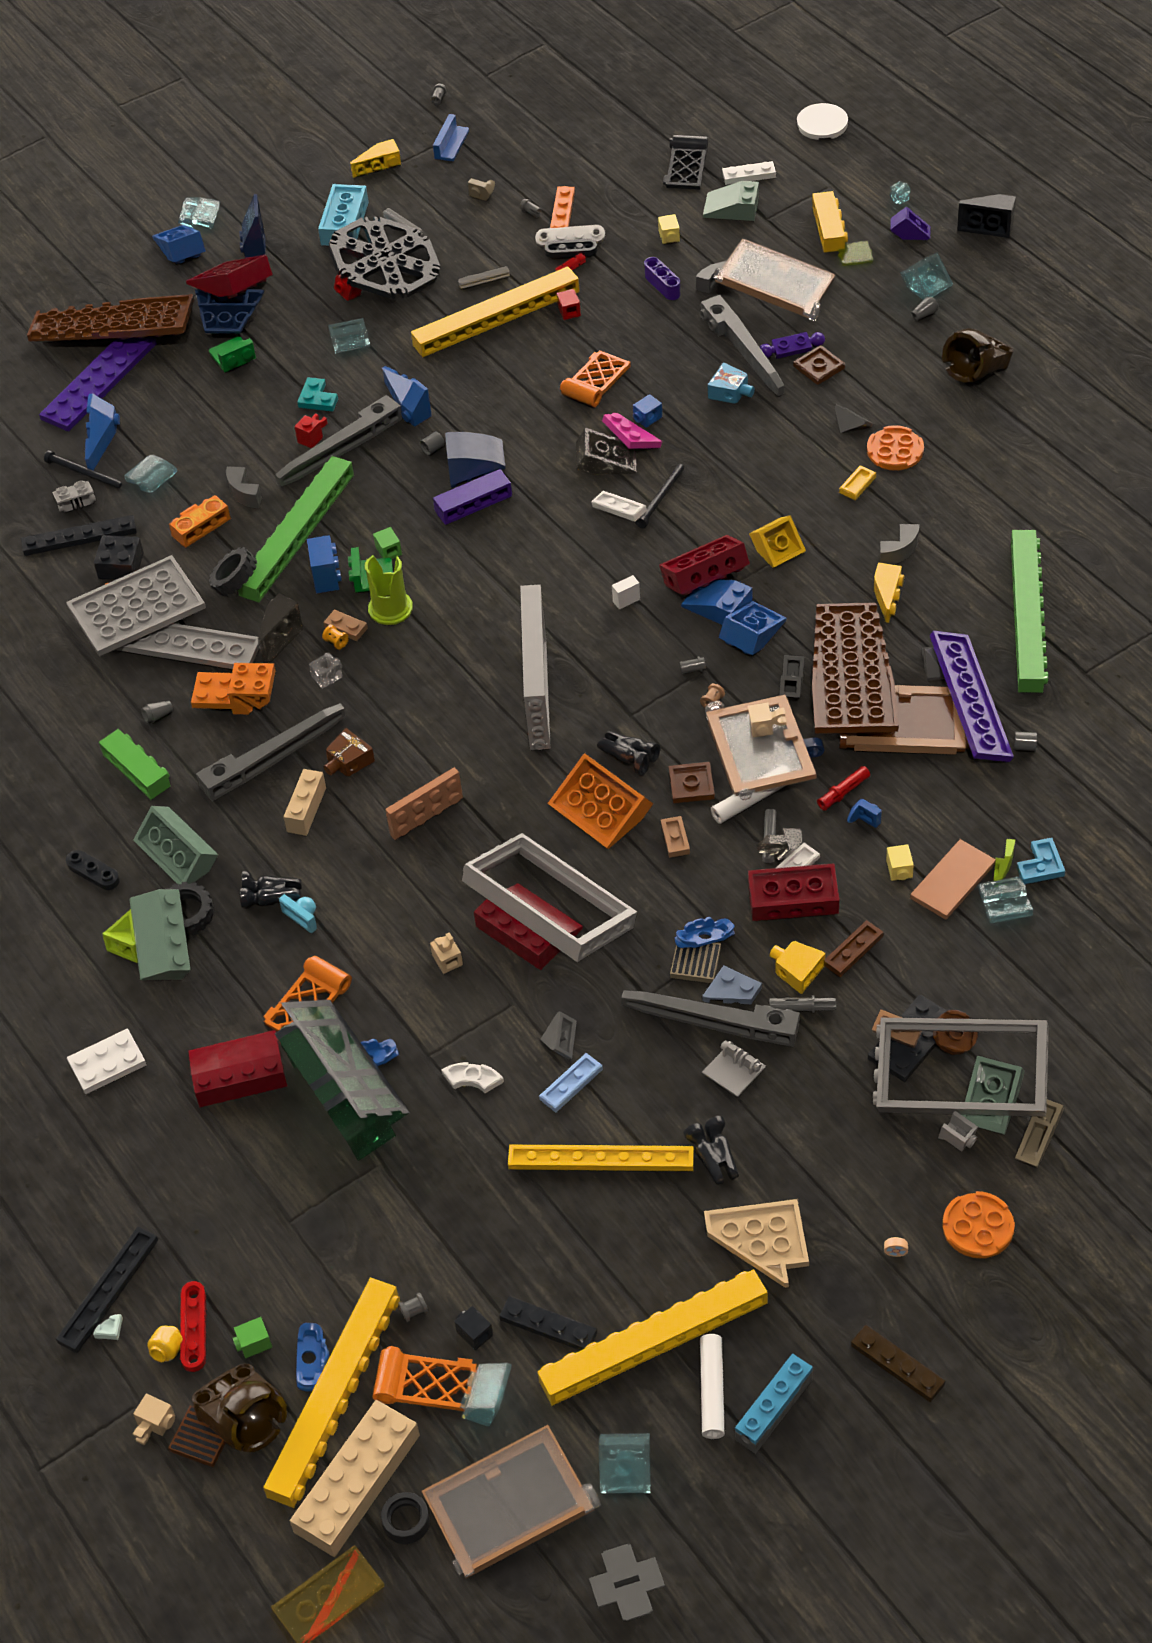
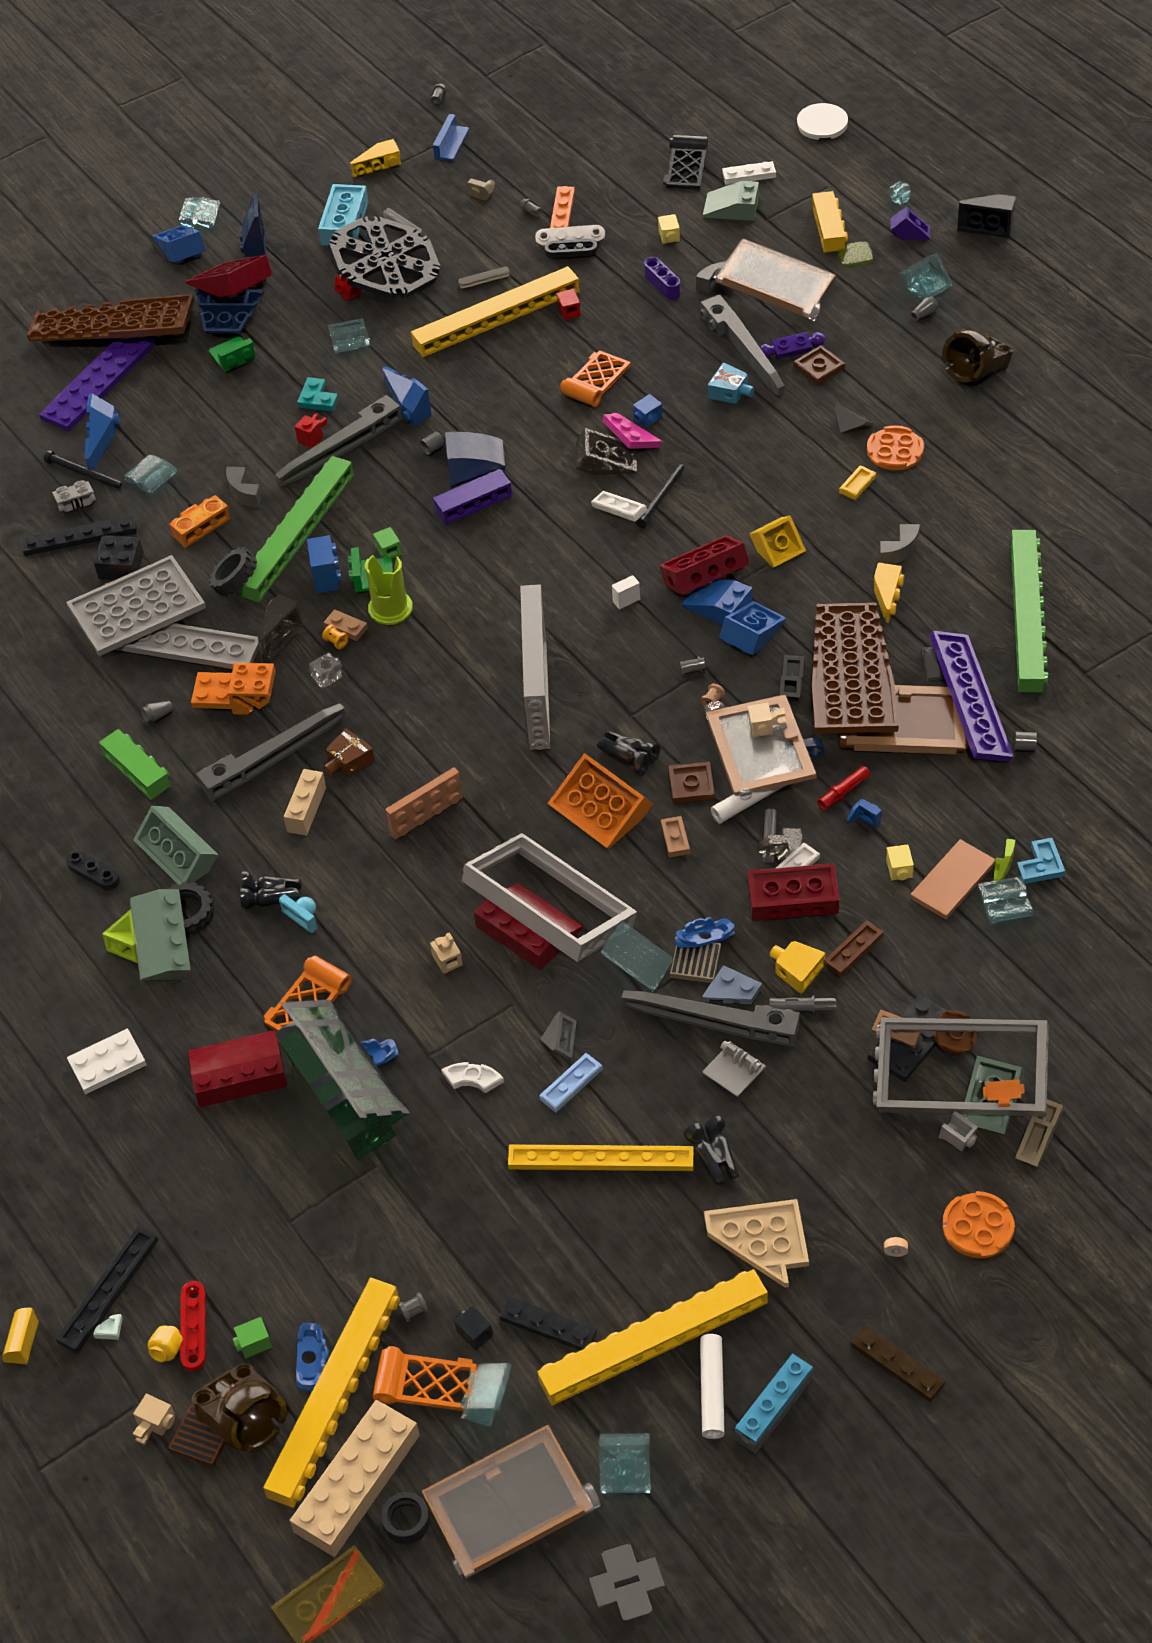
red axle [555,253,586,271] -> none
none -> yellow brick [2,1308,39,1364]
none -> clear light blue piece [600,920,673,992]
none -> orange piece [983,1079,1025,1107]

